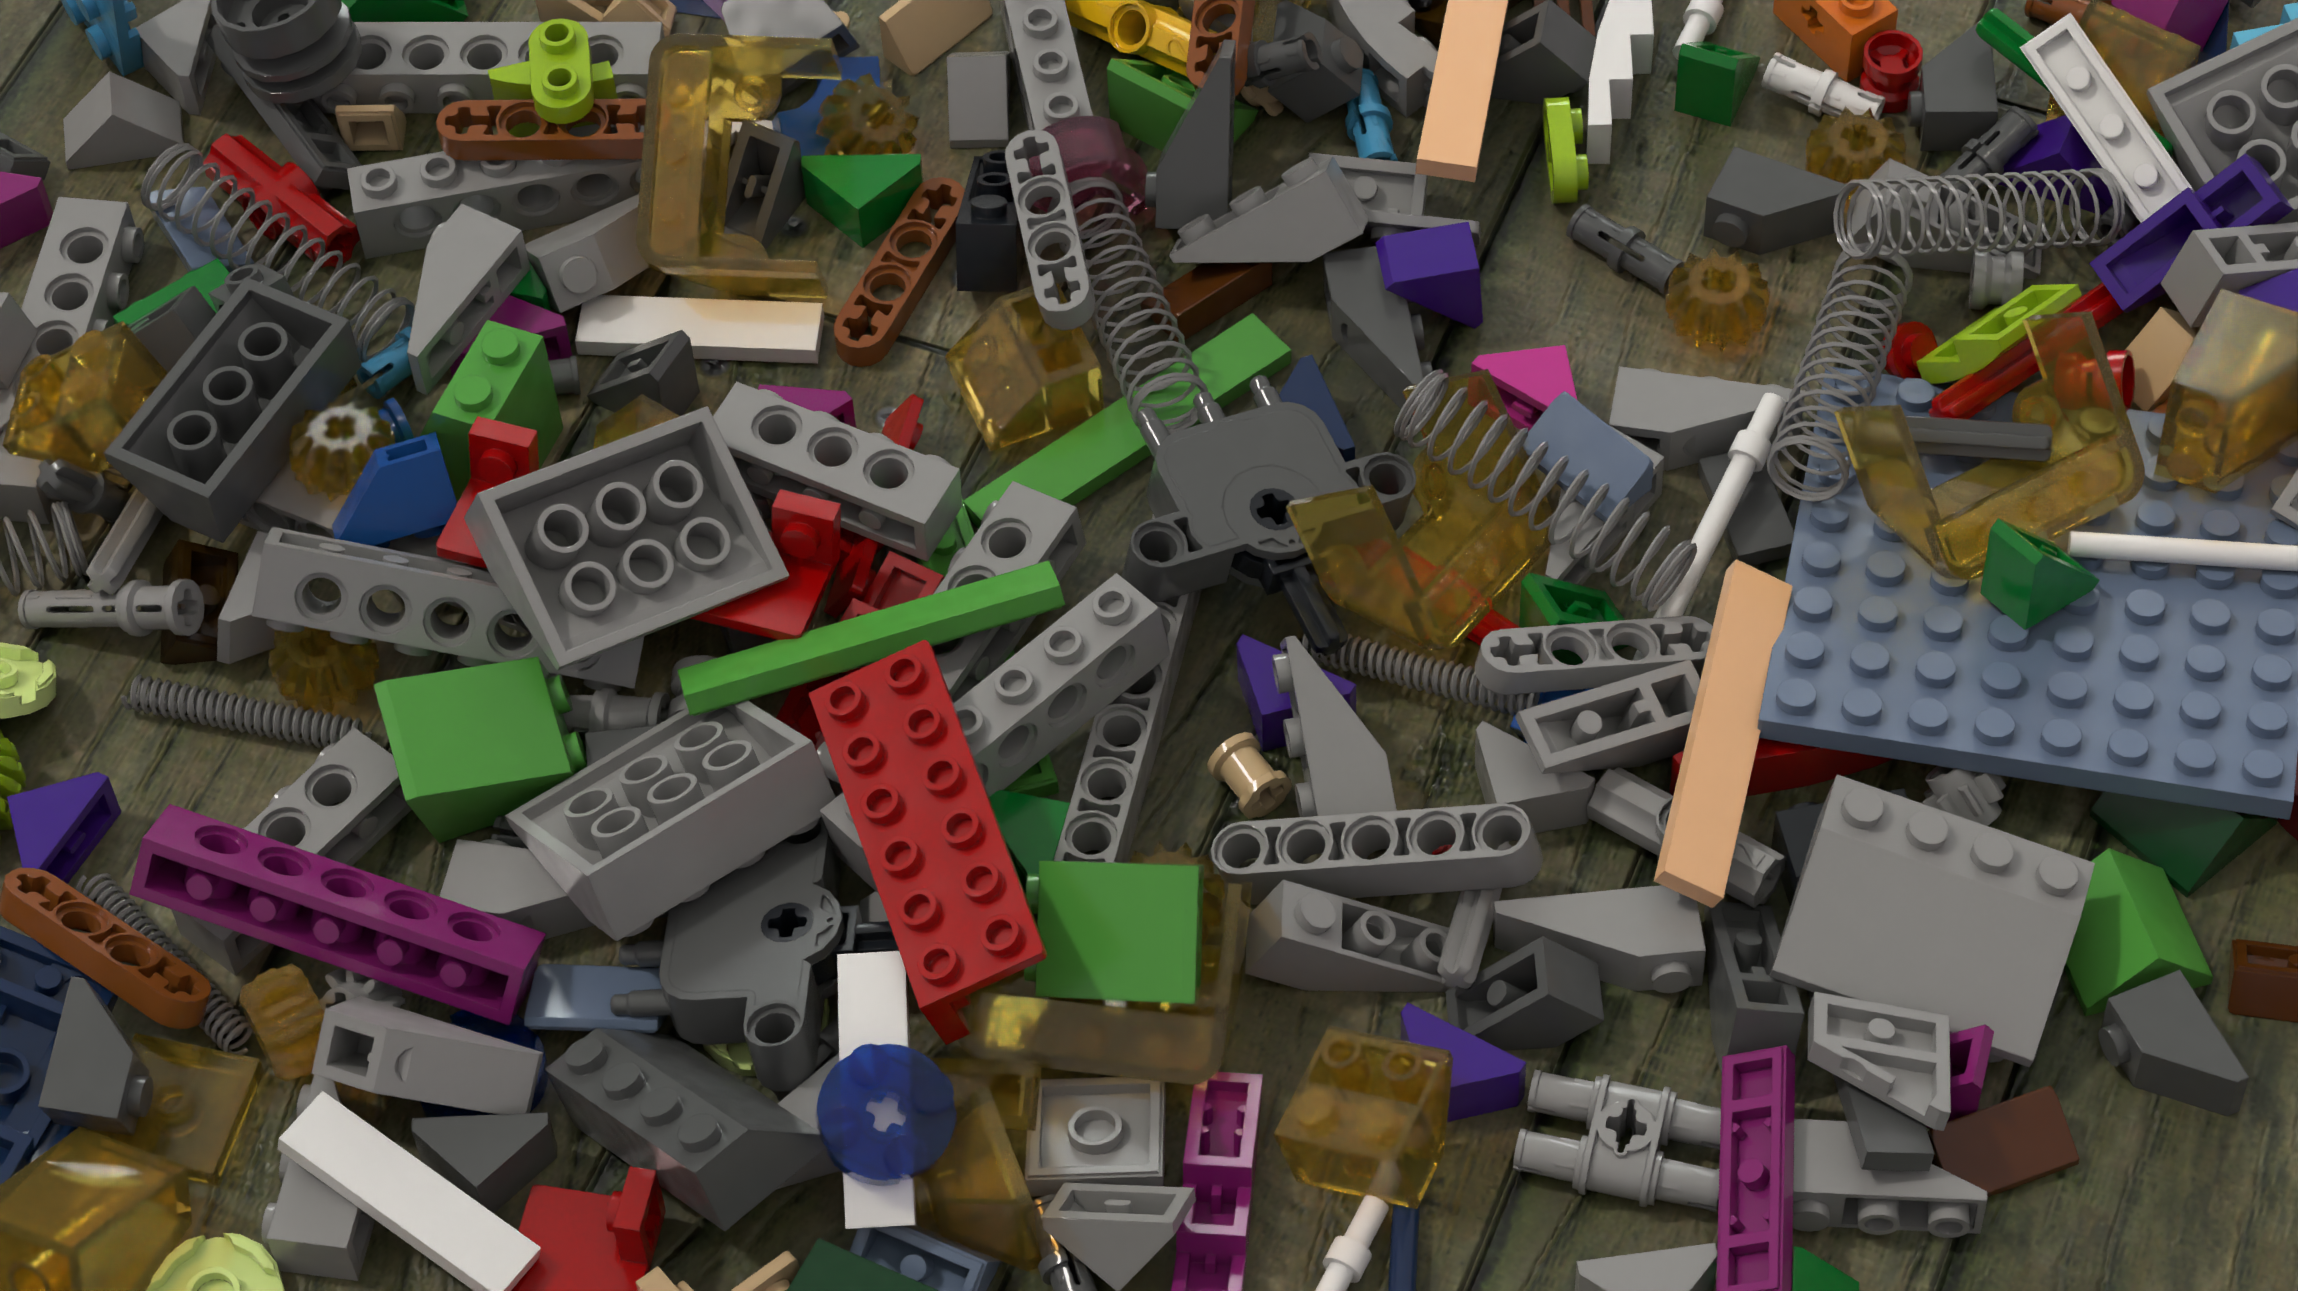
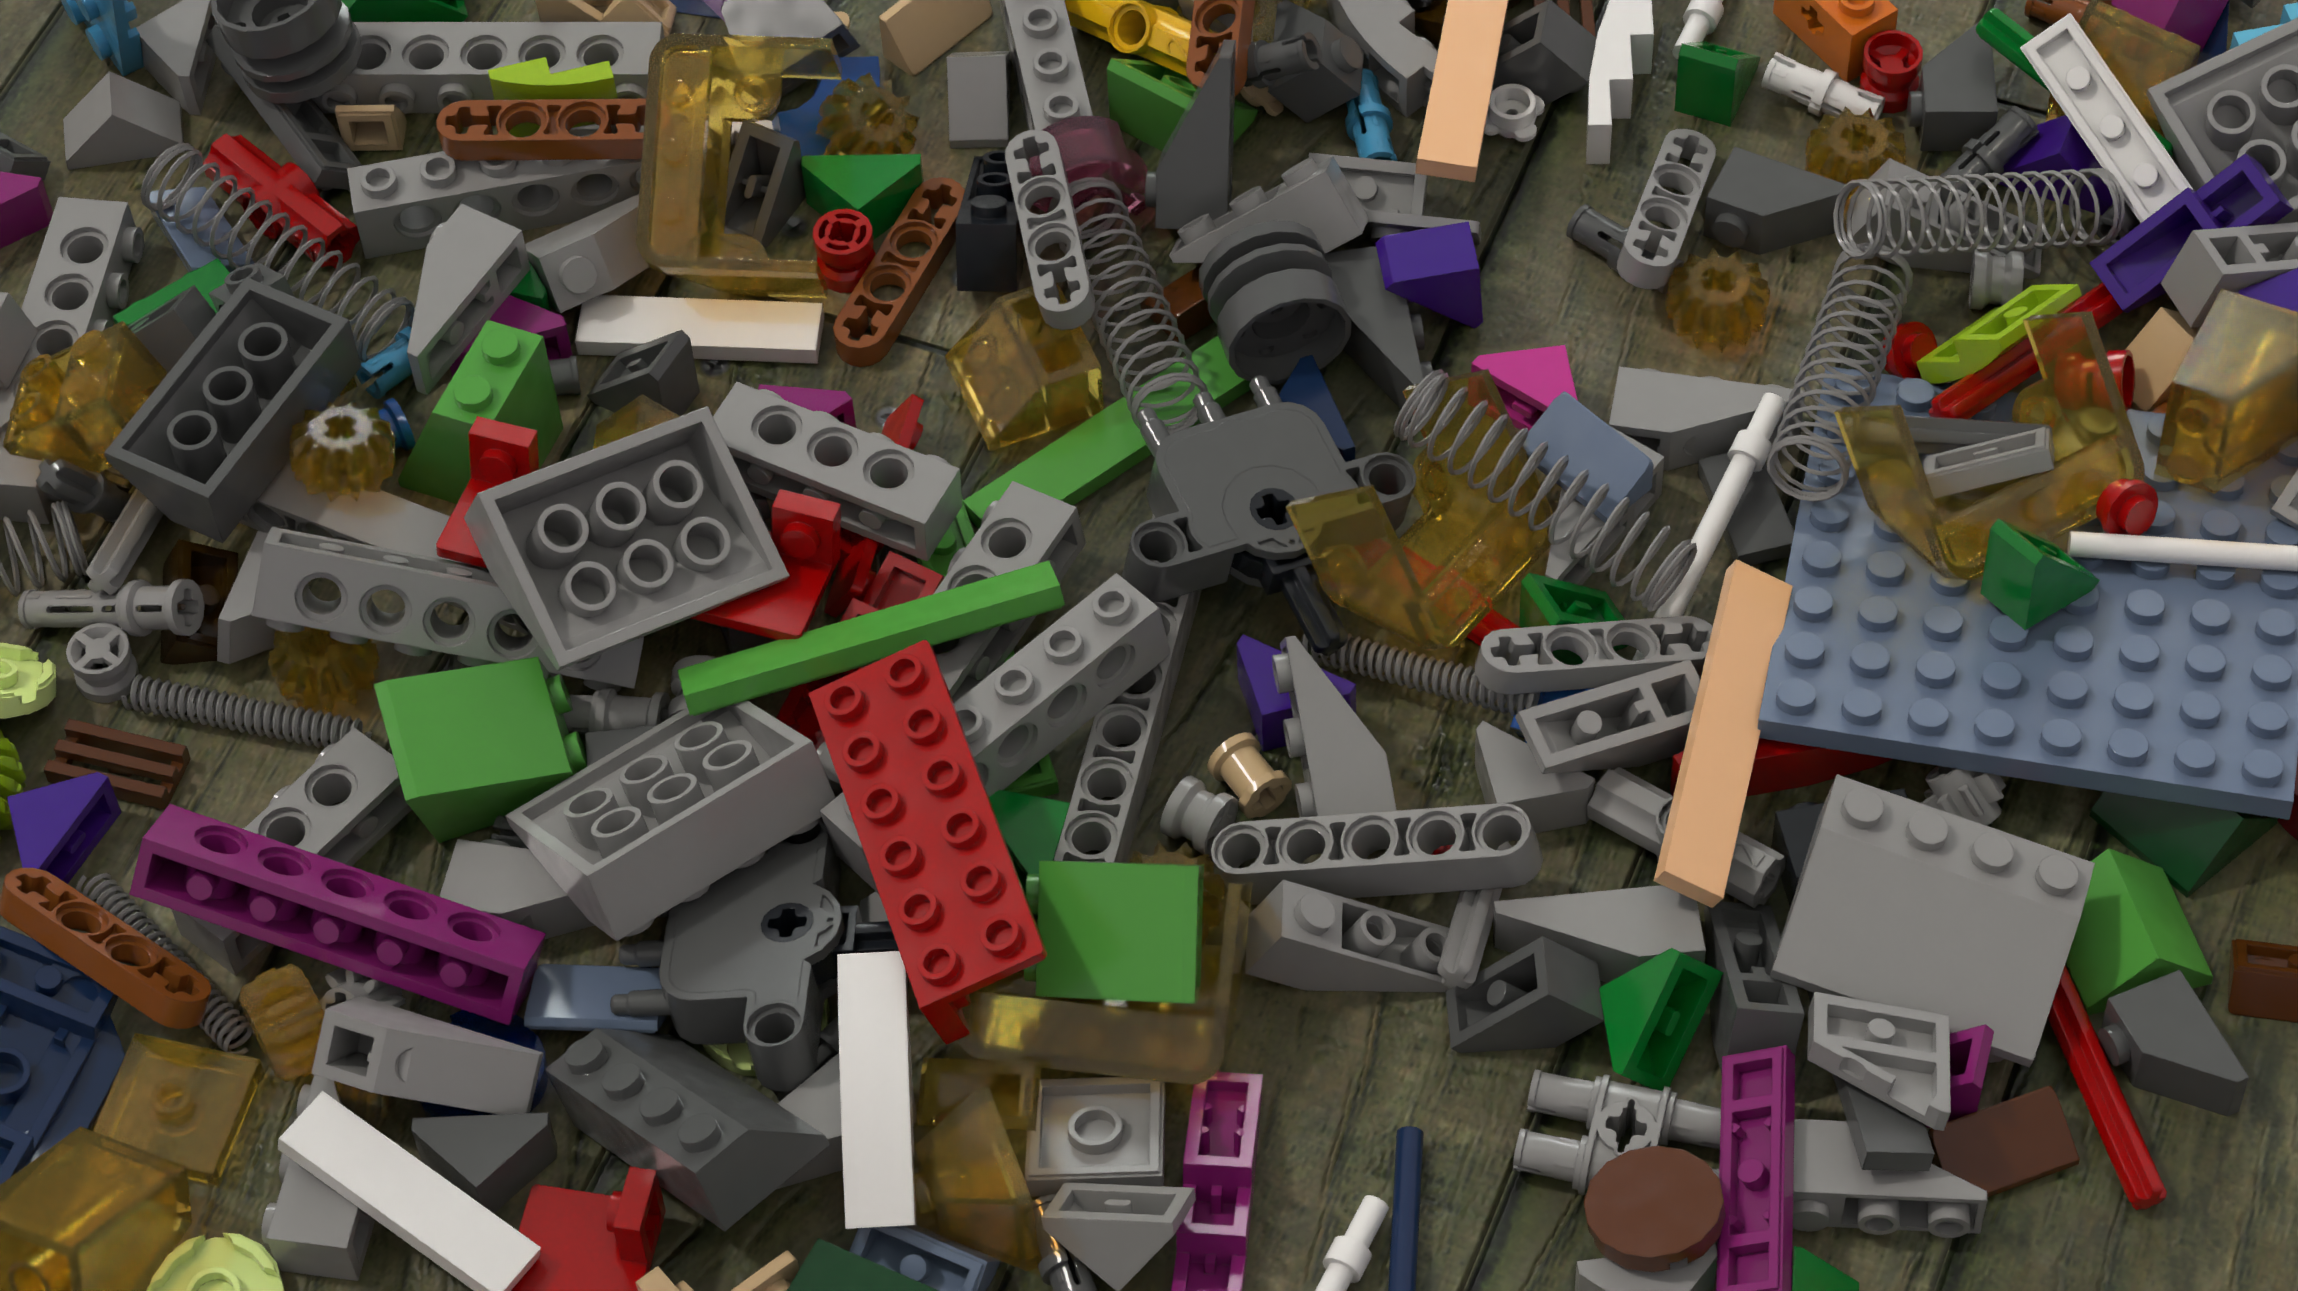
dark grey slope [38,976,154,1136] -> none
blue slope [332,432,457,548] -> none
lime plate [528,18,594,124] -> none
clear blue plate [815,1044,956,1186] -> none
clear yellow slope [1273,1025,1453,1209] -> none
dark purple slope [1400,1002,1526,1127] -> none
lime plate [1543,97,1589,204] -> none
none -> reddish brown tile [43,718,191,810]
none -> light grey wheel [66,623,140,703]
none -> red wheel [813,209,876,293]
none -> light grey wheel [1160,775,1238,857]
none -> dark grey wheel [1199,220,1351,385]
none -> white plate [1484,84,1545,142]
none -> reddish brown tile [1584,1146,1726,1273]
none -> green slope [1599,948,1723,1091]
none -> light grey beam [1616,129,1716,289]
none -> light grey tile [1922,427,2055,500]
none -> red axle [2048,965,2167,1210]
none -> red plate [2096,479,2158,535]

